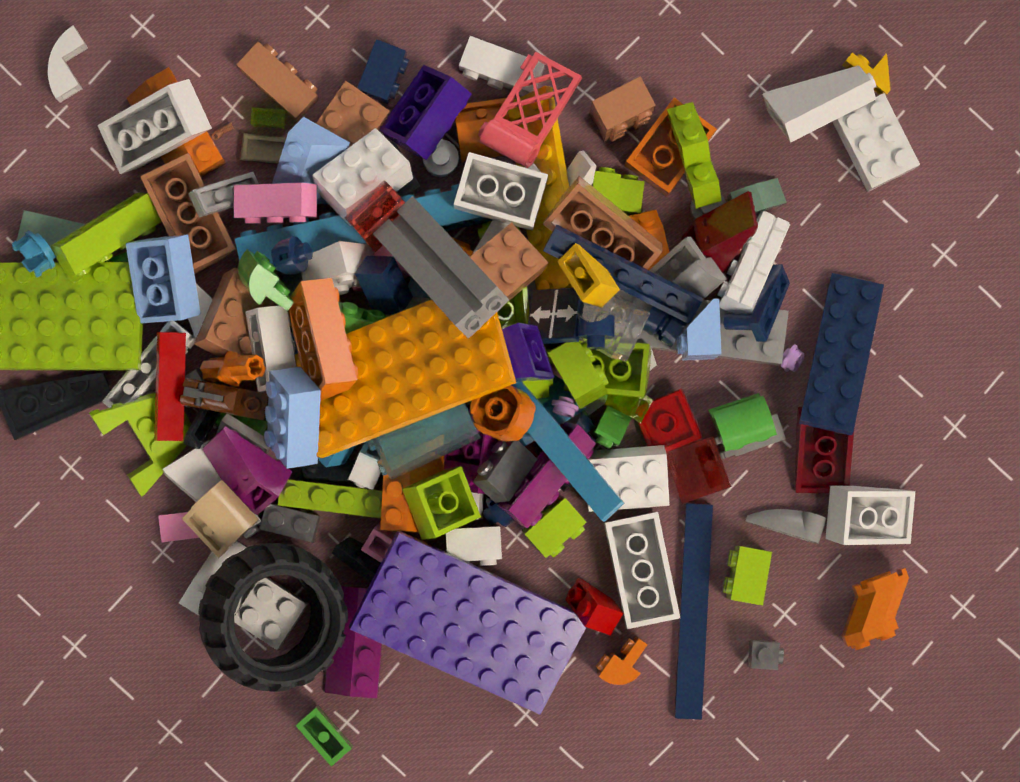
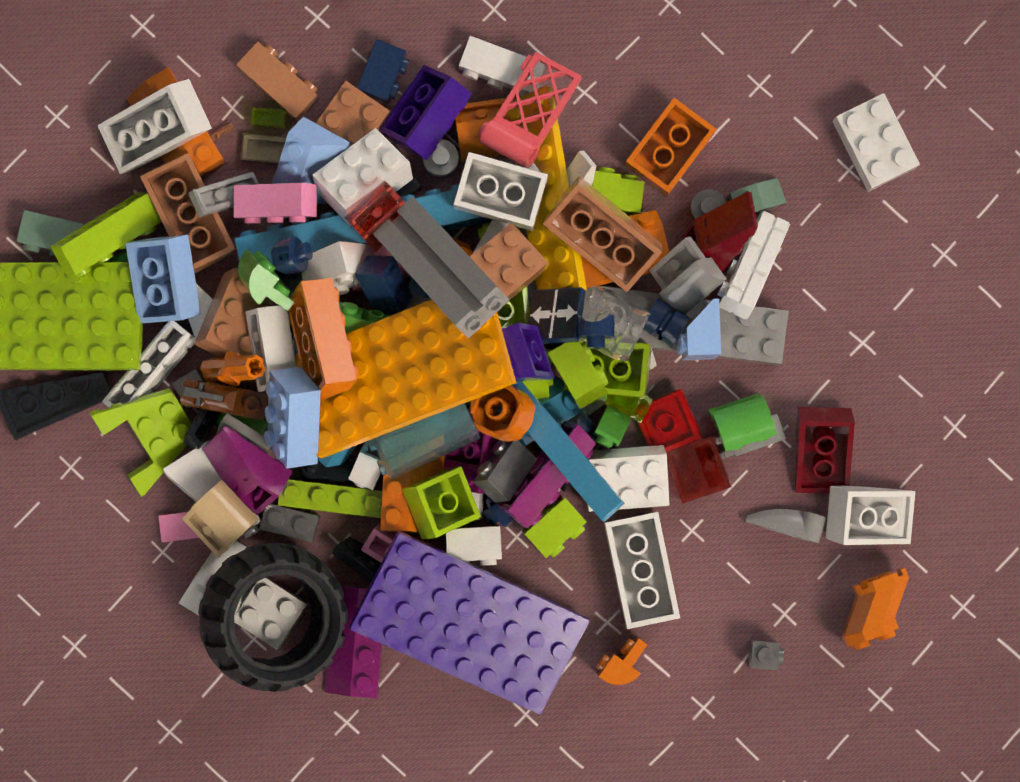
dark azure piece [12,230,55,277] -> none
white brick [48,26,88,103] -> none
red tile [154,332,186,441] -> none
bright green brick [296,706,353,766] -> none
dark blue plate [543,224,703,324] -> none
lavender plate [552,396,579,418] -> none
yellow slope [557,243,620,308] -> none
red slope [565,578,624,635] -> none
nougat brick [589,76,656,142] -> none
lime arch [667,102,722,208] -> none
dark blue tile [675,503,713,720] -> none
dark blue piece [723,264,790,342] -> none
lime brick [723,546,772,606] -> none
white slope [762,65,876,143] -> none
lavender plate [781,344,805,372] -> none
dark blue plate [799,273,884,436] -> none
yellow slope [842,52,890,96] -> none

